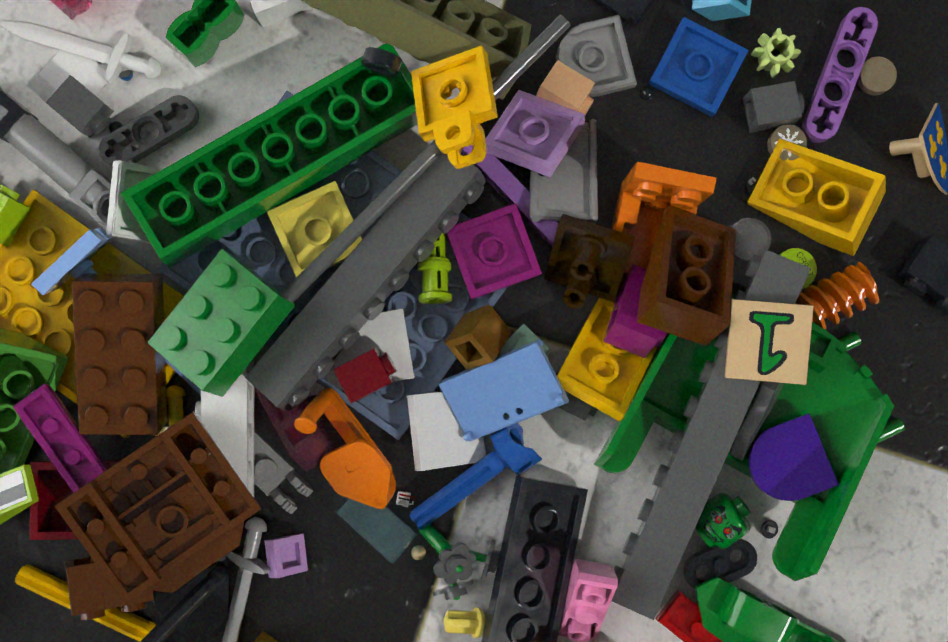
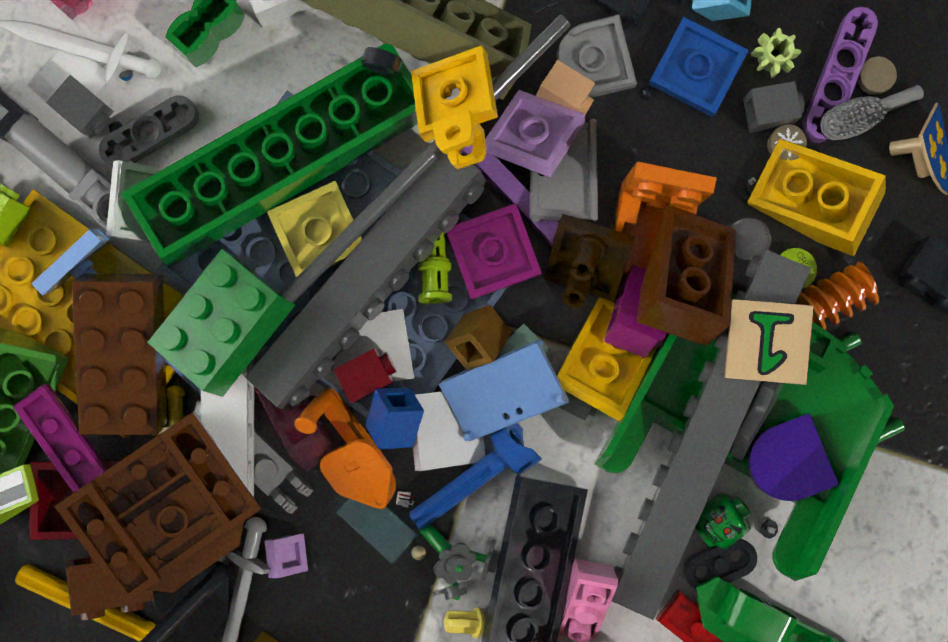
none -> blue brick [365,388,424,449]
none -> light grey piece [820,85,924,140]

